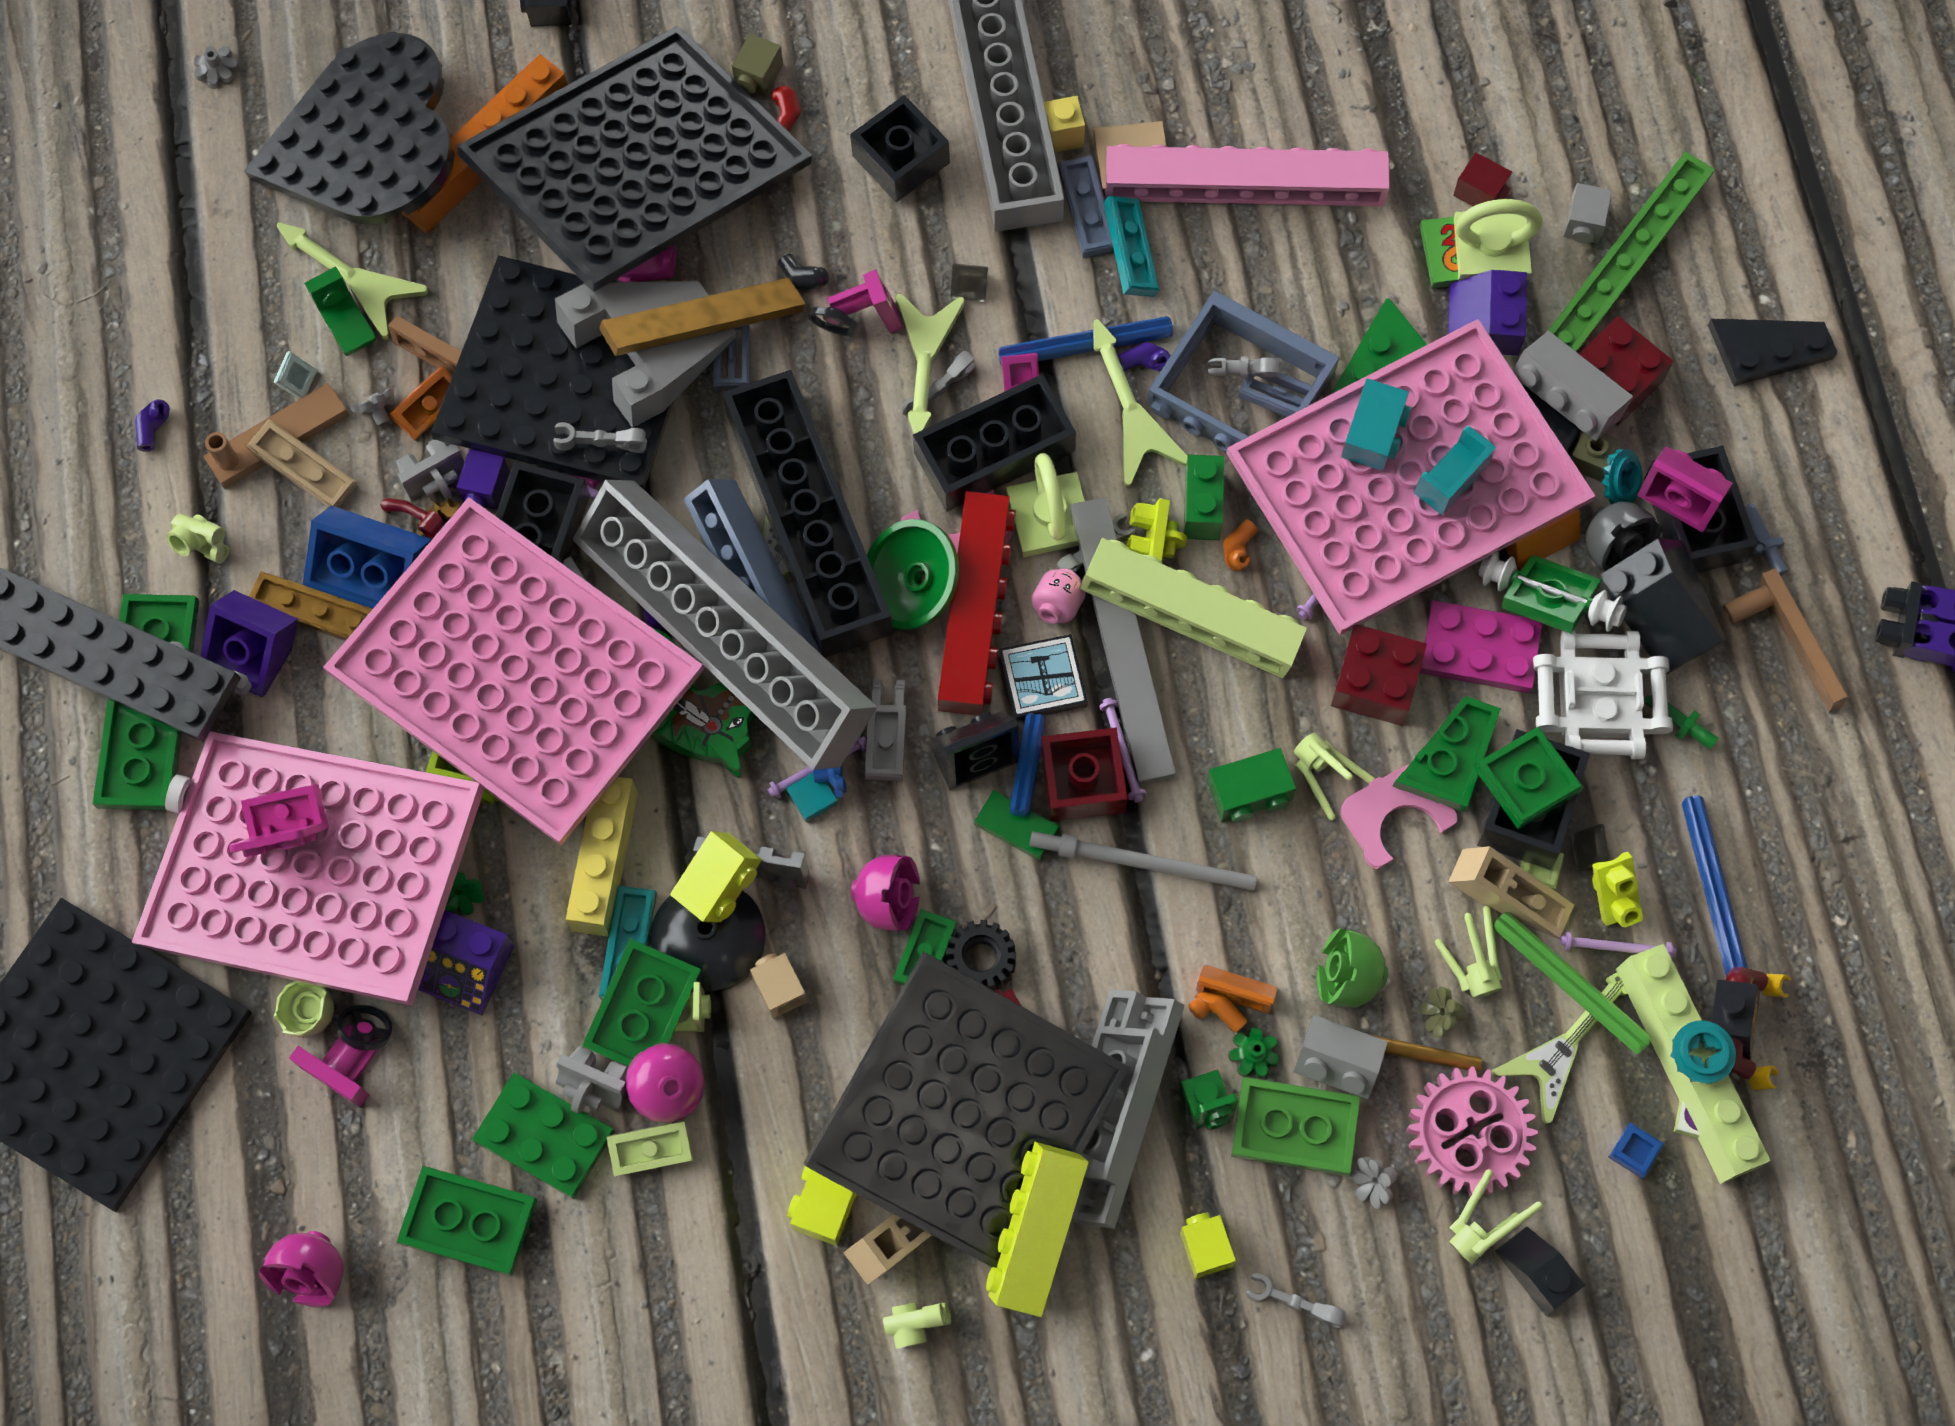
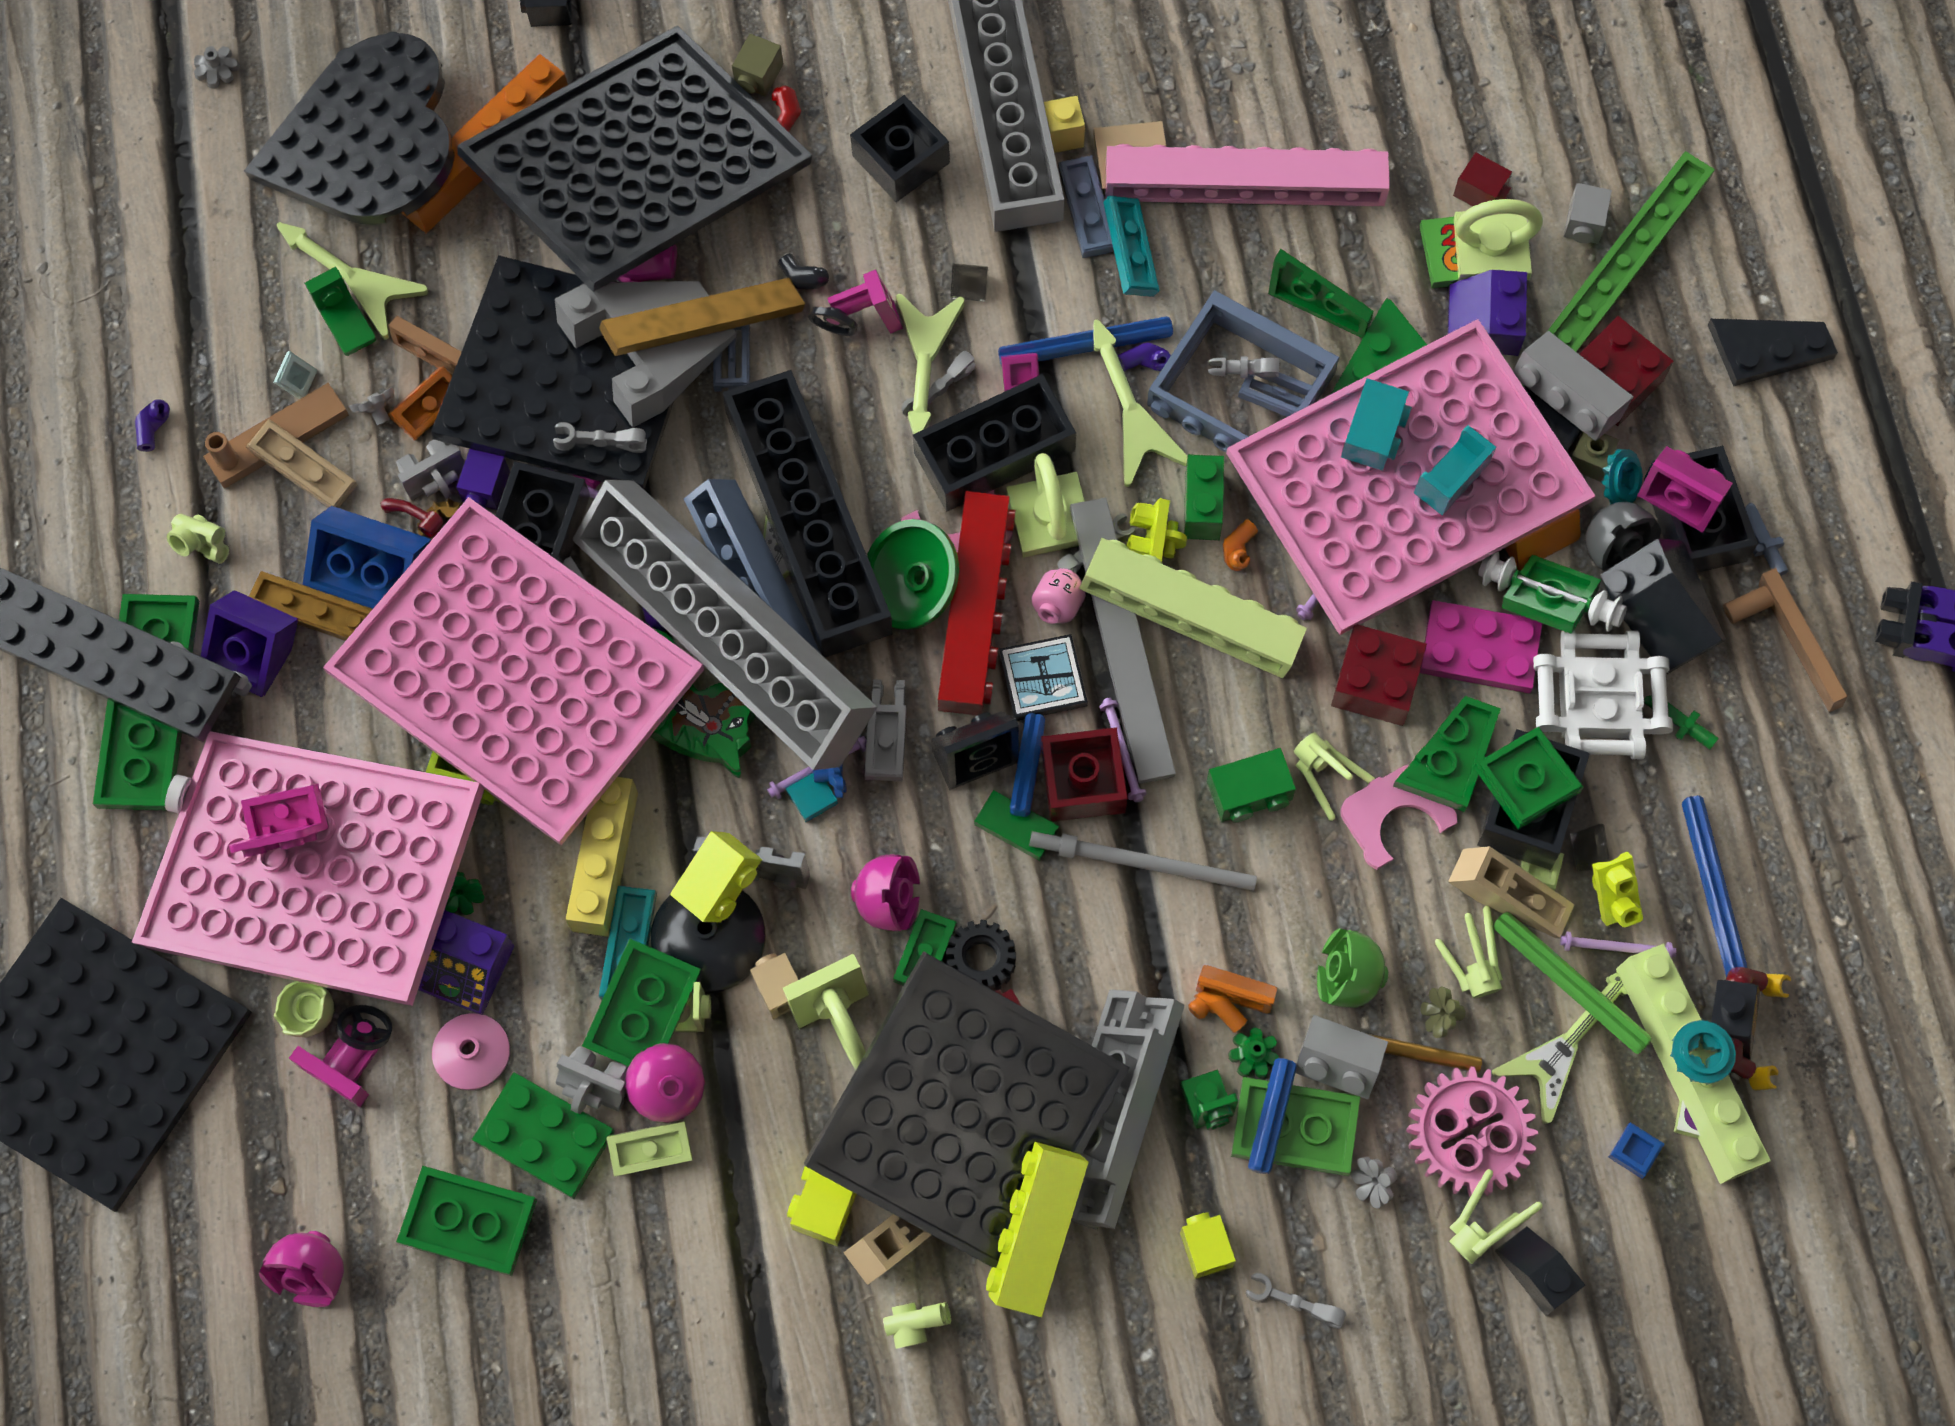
none -> bright pink dish [432,1013,510,1090]
none -> yellowish green tile [783,954,869,1070]
none -> blue axle [1248,1058,1297,1174]
none -> green wing [1268,248,1374,339]

